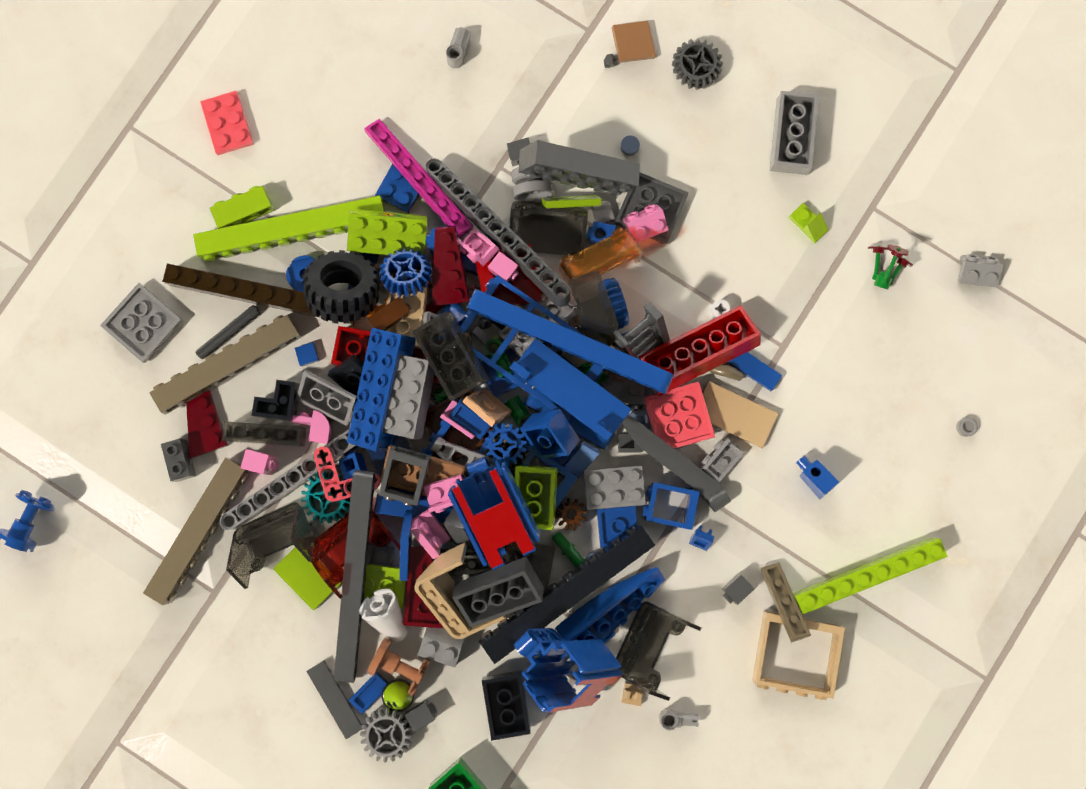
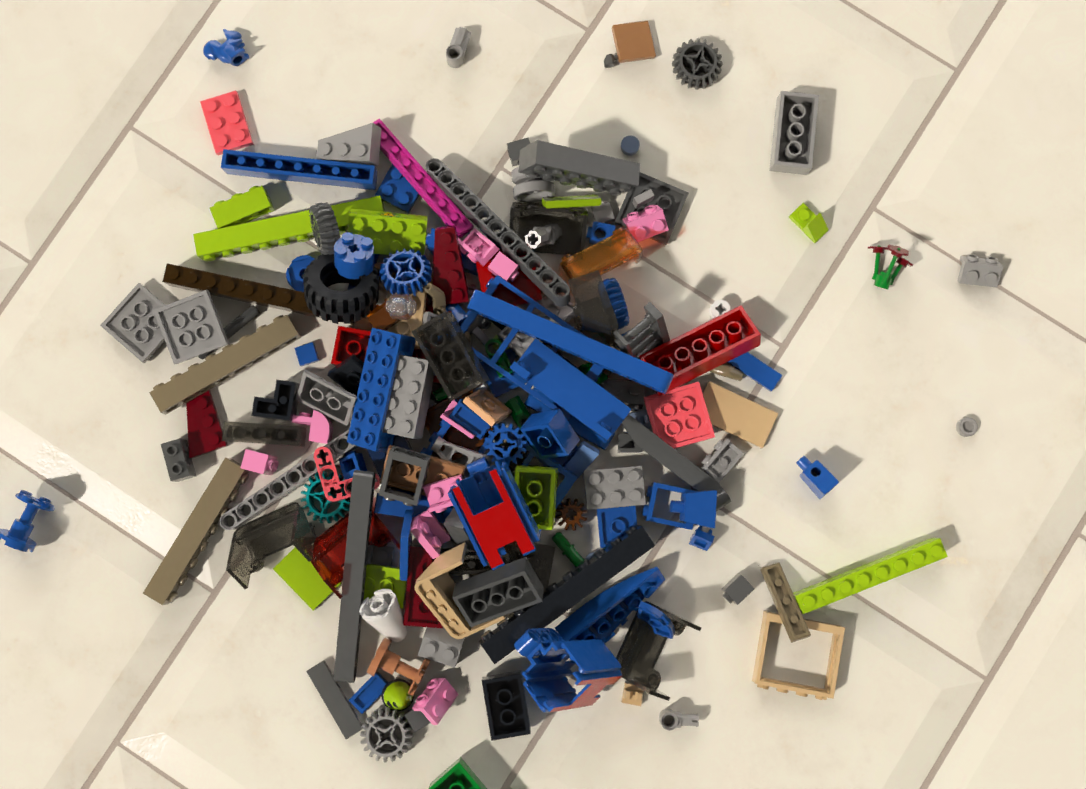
none -> light grey plate [153,290,229,364]
none -> blue animal [203,29,249,66]
none -> blue brick [221,149,378,190]
none -> dark grey gear [309,202,341,255]
none -> light grey wedge [317,123,382,166]
none -> blue brick [334,232,374,279]
none -> clear head [385,294,417,320]
none -> bright pink bracket [412,678,458,725]
none -> dark tan arm [424,283,446,317]
none -> light grey piece [525,223,562,248]
none -> light grey tile [632,189,654,209]
none -> blue tile [637,601,675,639]
none -> blue torso [670,490,717,528]

